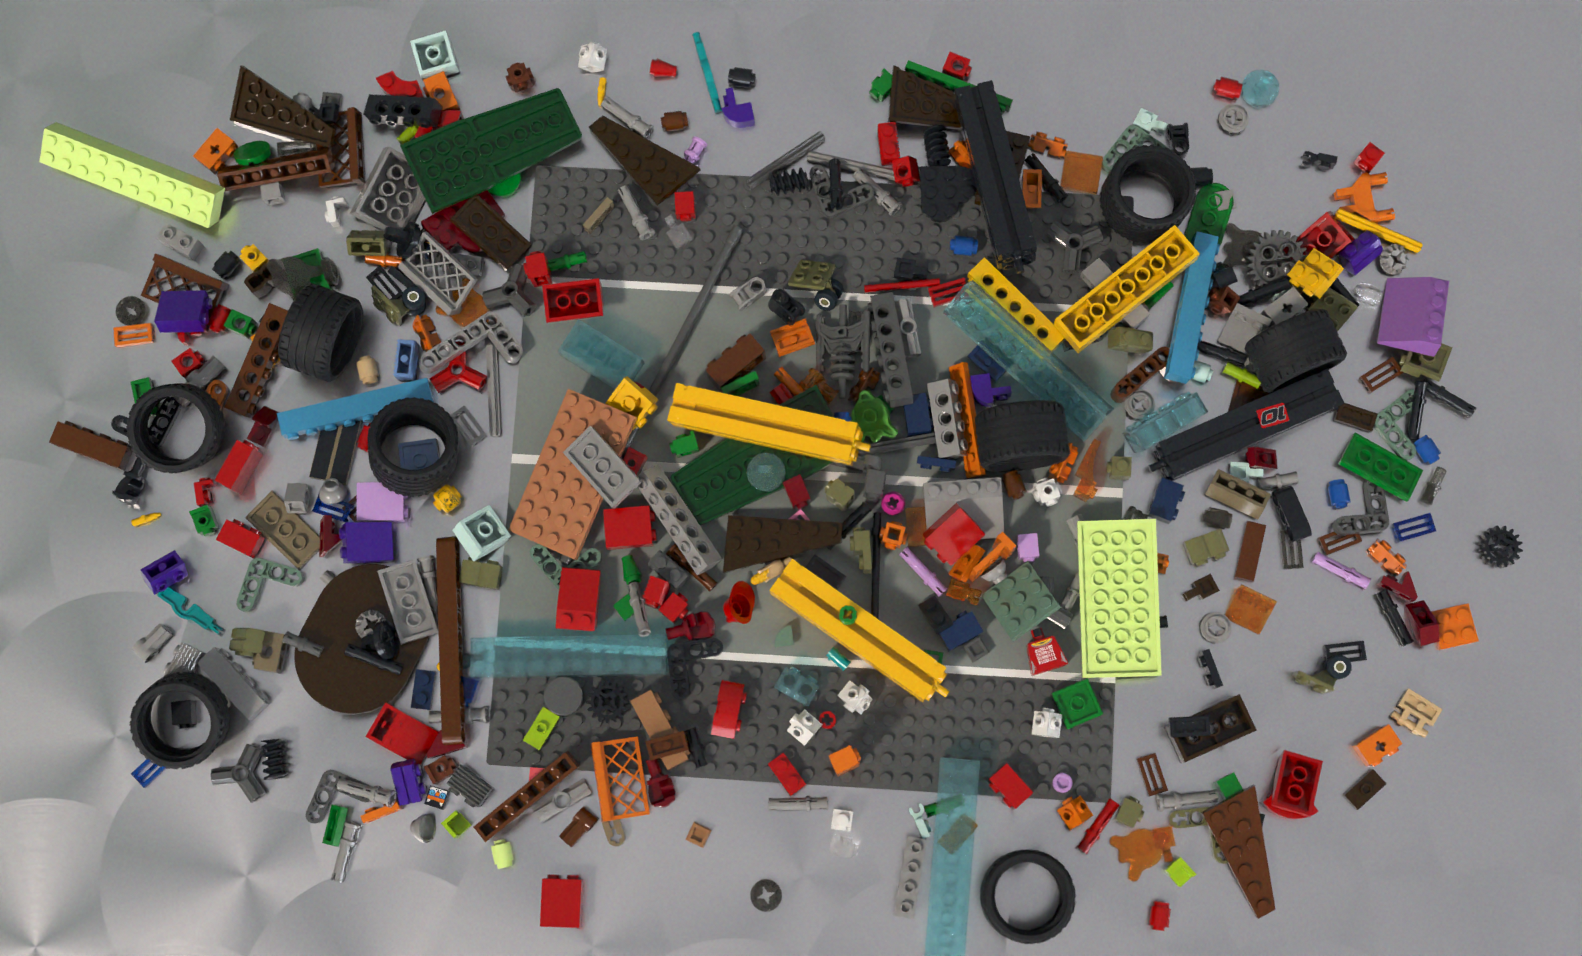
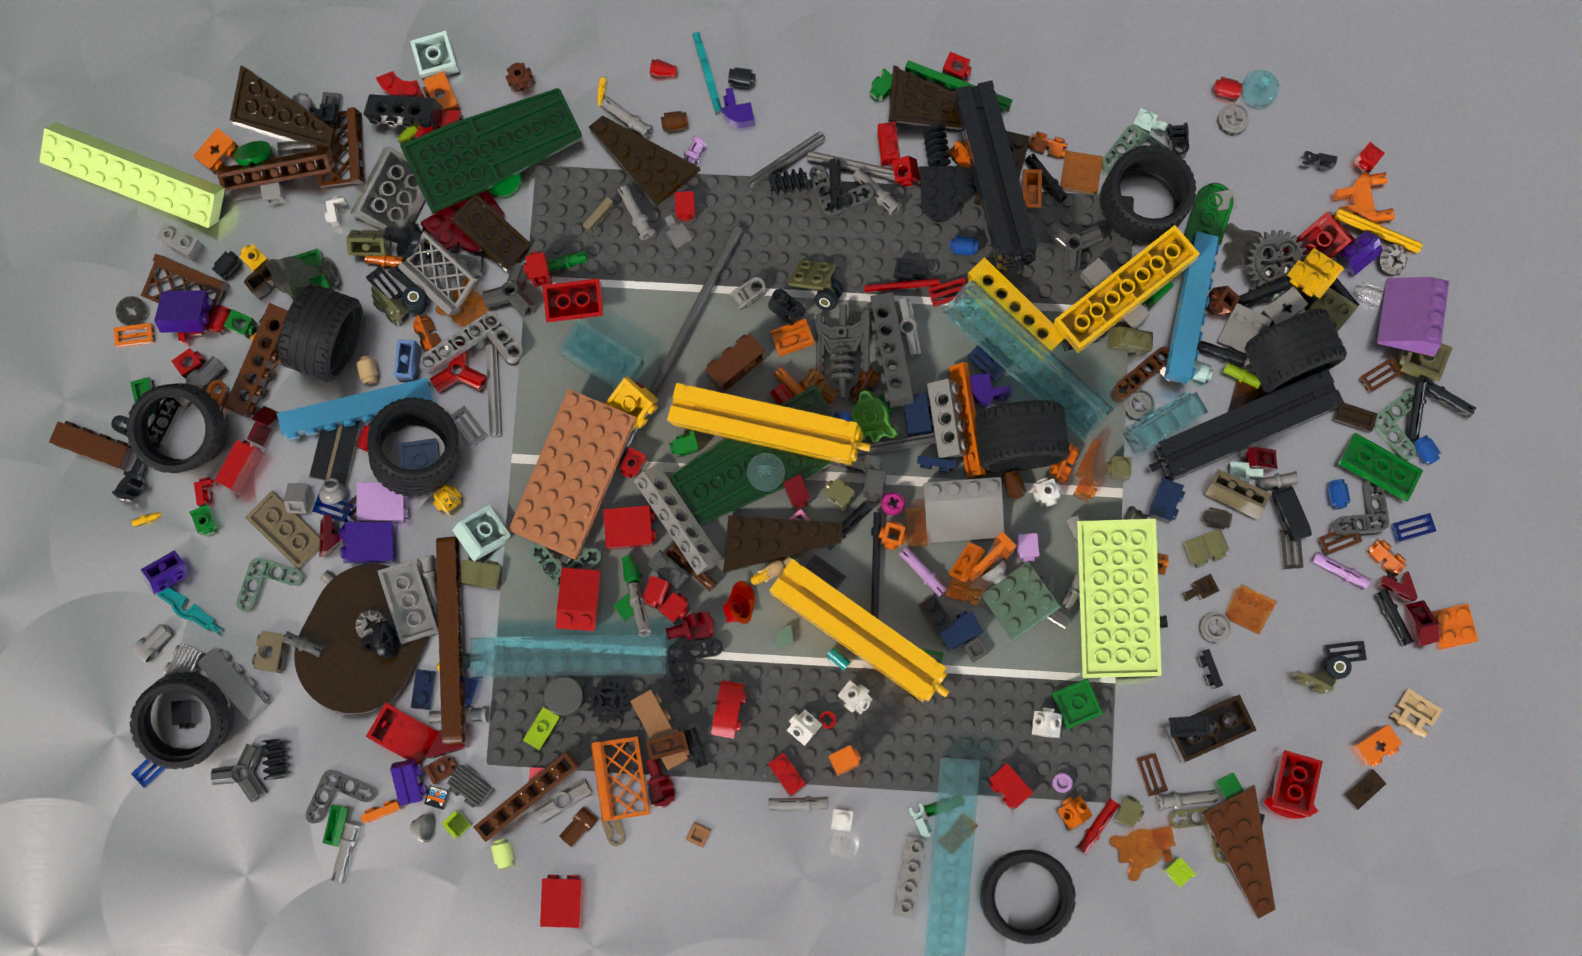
red brick [216,519,265,559] -> none
olive brick [229,628,265,657] -> none
light grey pin [337,778,397,808] -> none
black pin [344,643,404,676] -> none
light grey plate [563,426,642,509] -> none
white brick [578,42,607,73] -> none
green plate [721,371,760,396] -> none
clear smoke gear [750,879,782,911] -> none
clear light blue brick [774,666,820,707] -> none
green bush [839,606,857,625] -> none
olive plate [850,527,872,574] -> none
red brick [923,503,985,566] -> none
red torso [1026,627,1068,676] -> none
red brick [1149,901,1171,931] -> none
black brick [1191,167,1213,186] -> none
black piece [1213,262,1238,289] -> none
reddish brown tile [1234,521,1266,582] -> none
sticker [1256,403,1289,428] -> none
clear smoke axle [1420,467,1446,505] -> none
black gear [1478,526,1523,568] -> none

